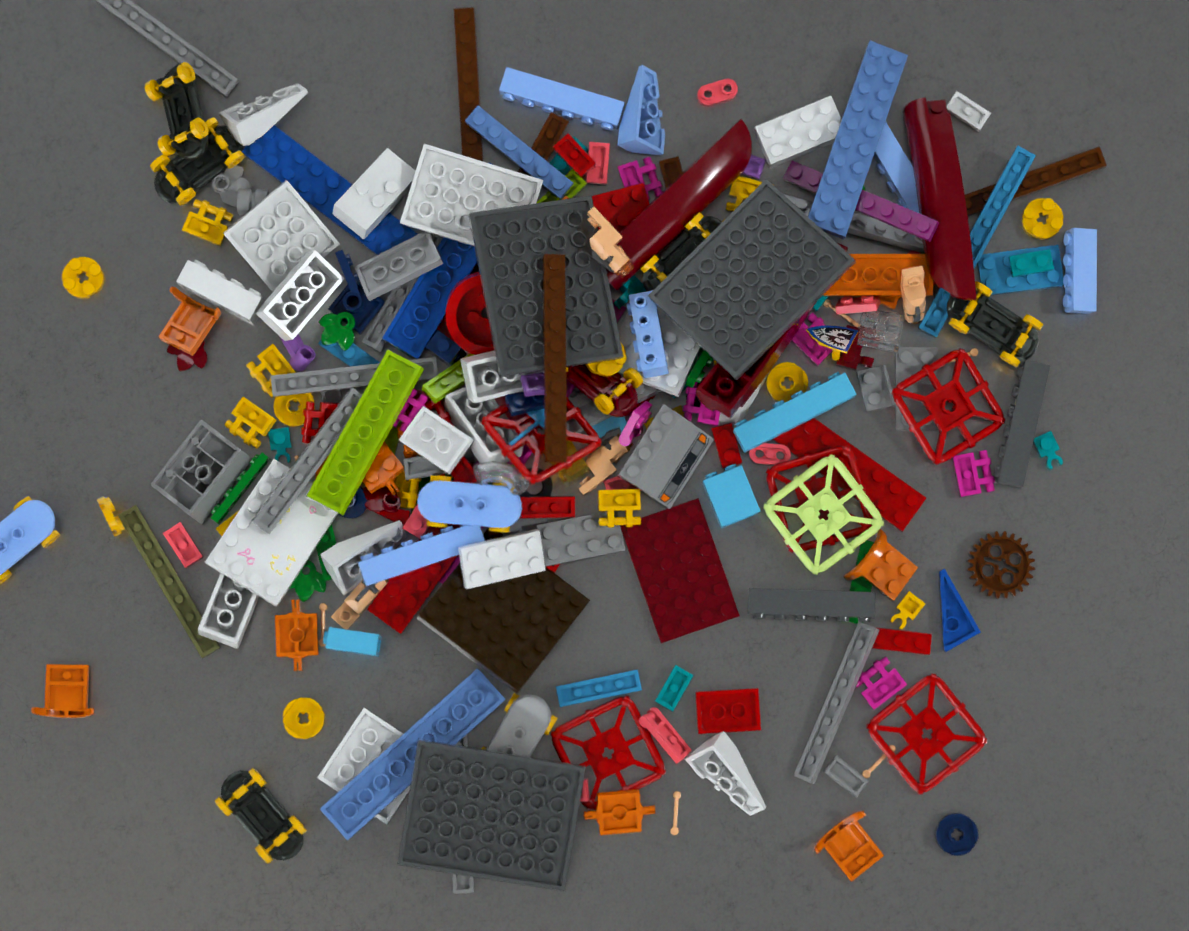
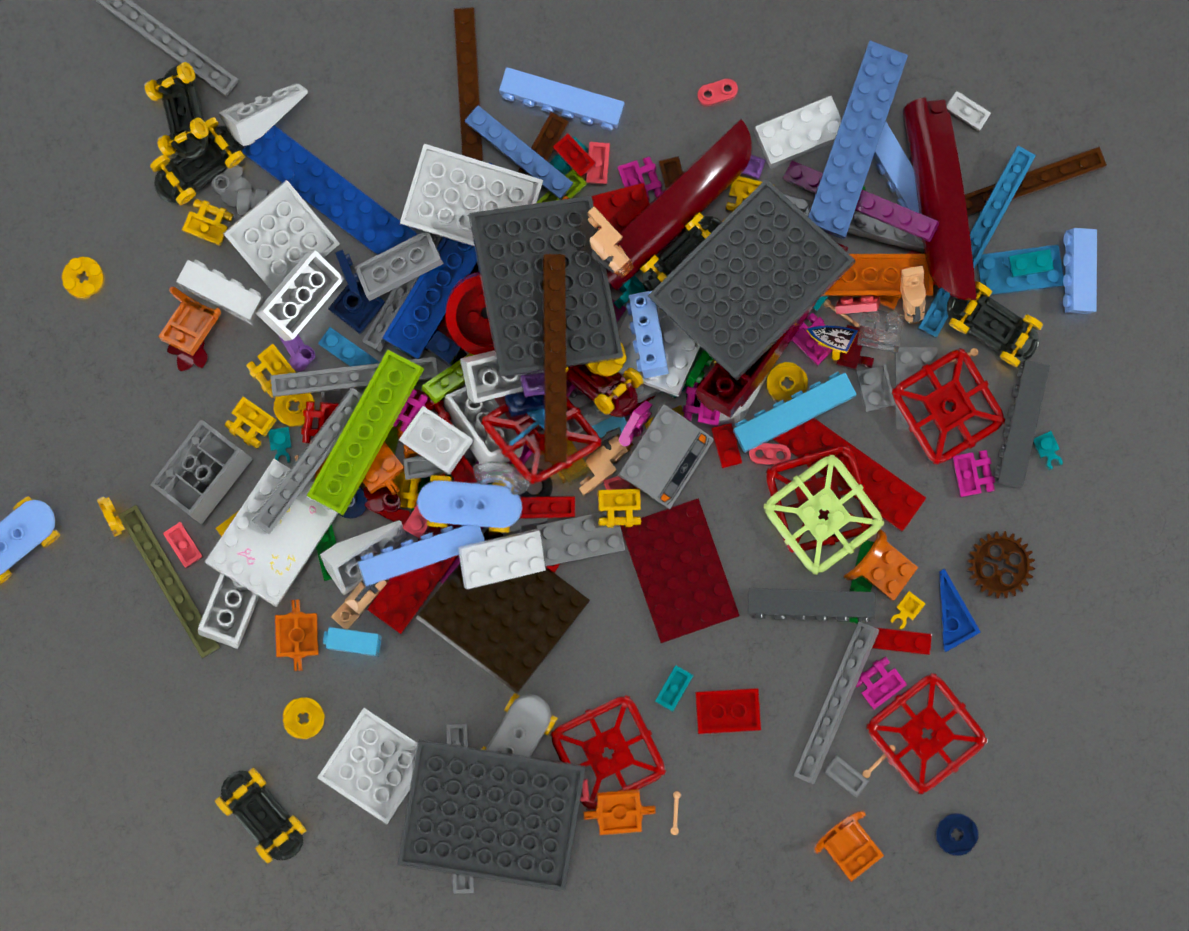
orange piece [31,664,94,718] -> none
green plate [211,452,271,525] -> none
green plate [289,560,326,602] -> none
light nougat hinge [318,603,327,647] -> none
green plate [319,312,355,351] -> none
medium blue plate [320,668,506,841] -> none
white brick [332,148,416,239] -> none
dark azure plate [556,670,642,707] -> none
light blue wedge [617,65,665,155] -> none
coral plate [639,707,692,764] -> none
white wedge [685,731,766,816] -> none
medium azure brick [702,464,761,528] -> none
yellow plate [1021,198,1063,240] -> none

